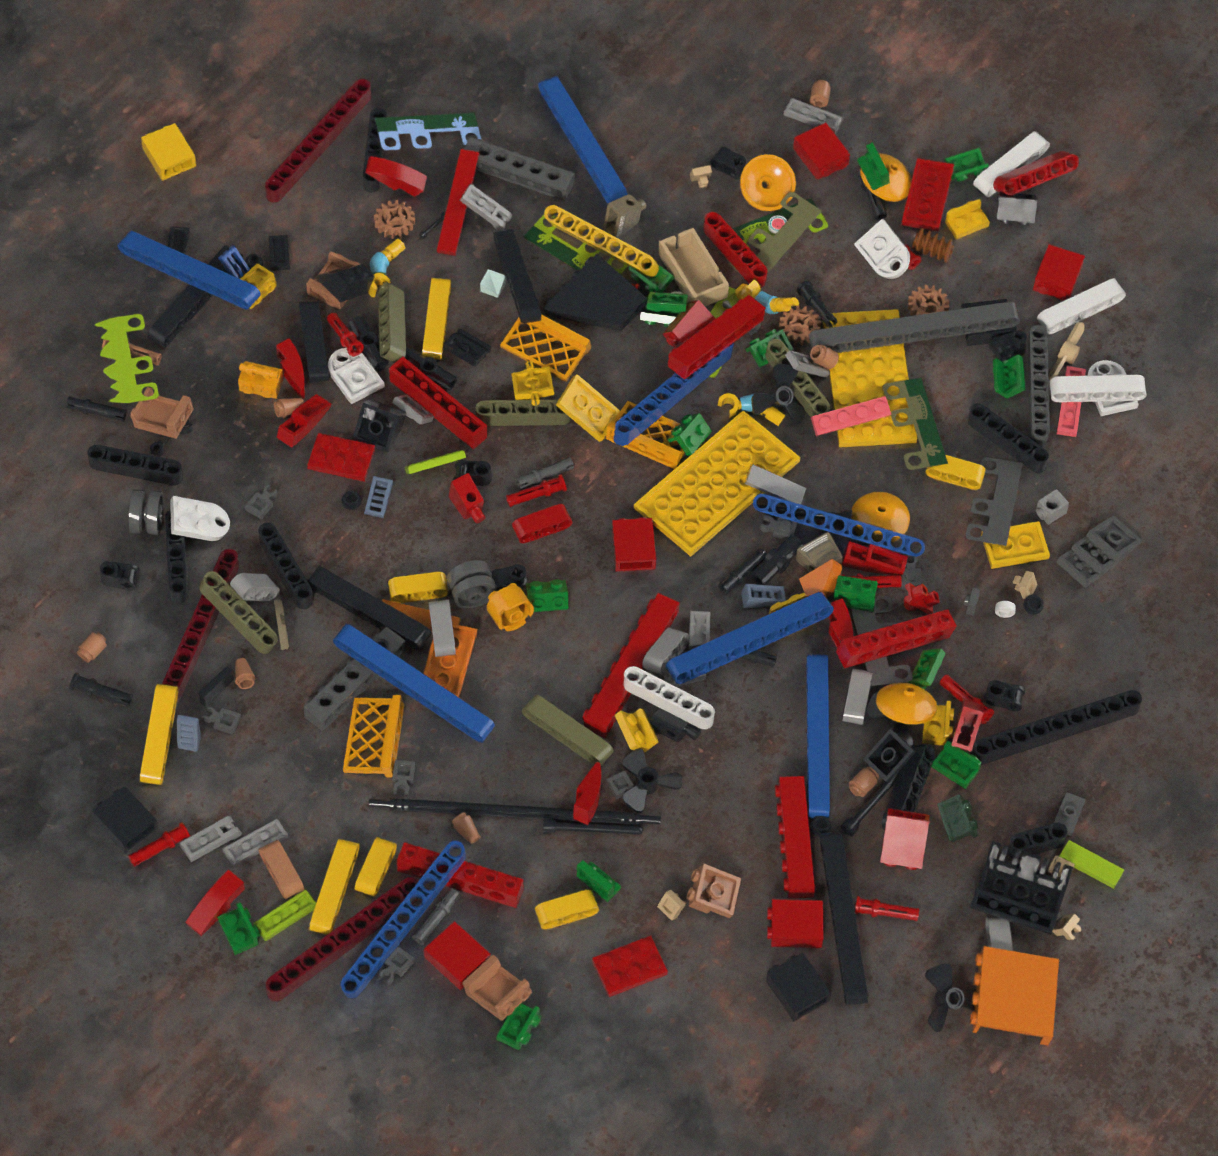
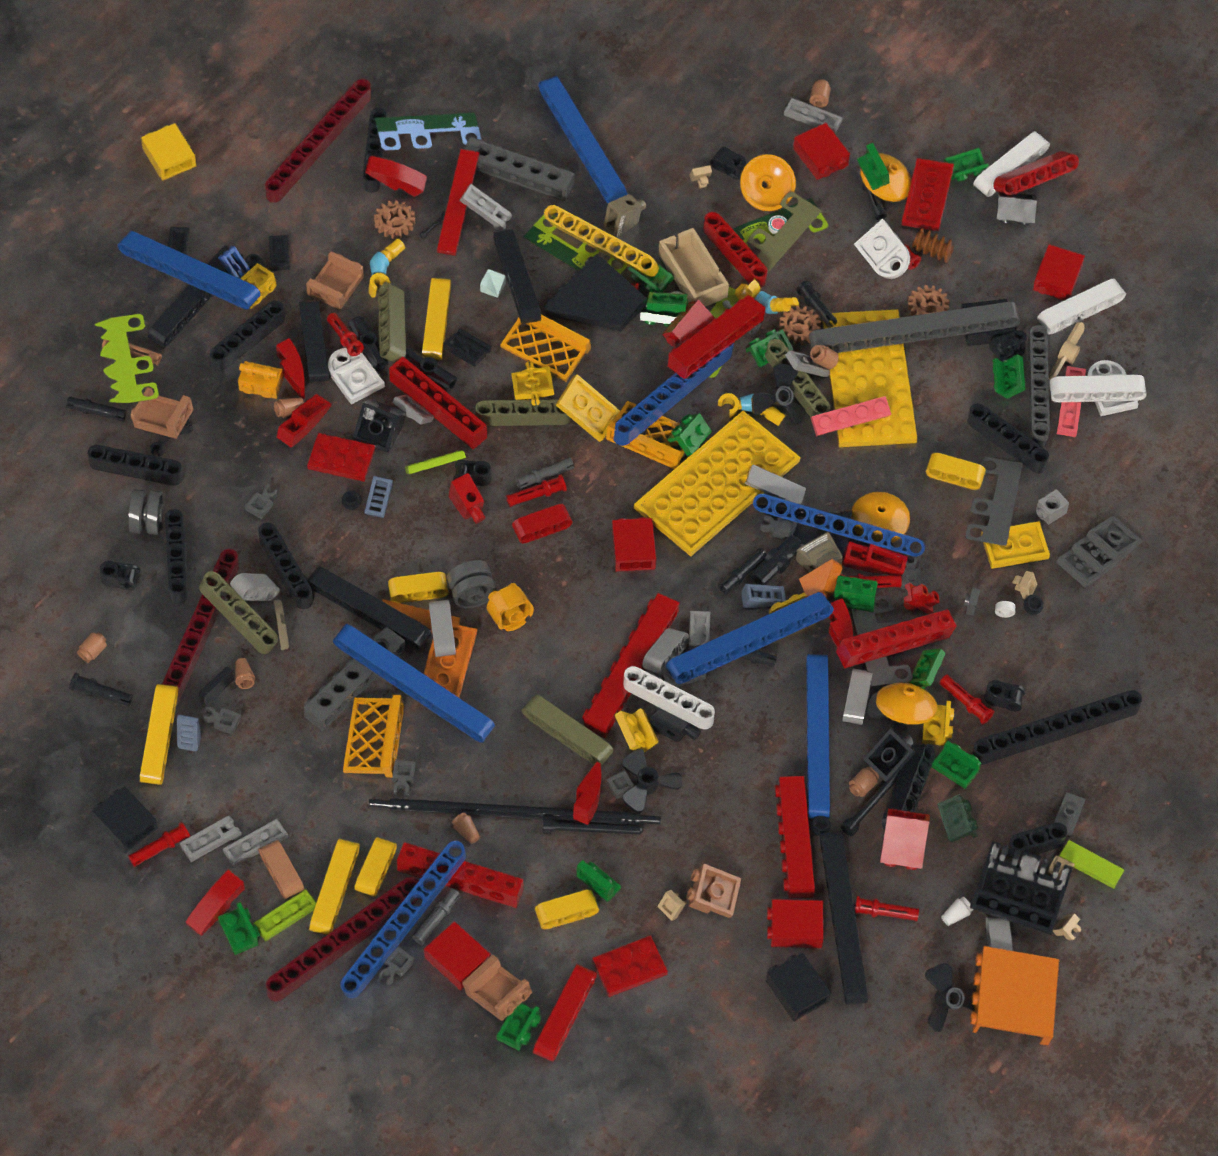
white plate [170,496,230,541] -> none
black slope [316,264,375,302] -> none
black piece [491,564,527,591] -> none
green bracket [525,579,569,612] -> none
piece [883,378,948,470] -> none
yellow bracket [945,199,990,240] -> none
red brick [951,699,984,751] -> none
none -> black beam [210,300,285,371]
none -> red beam [533,964,597,1062]
none -> white cone [941,897,973,926]

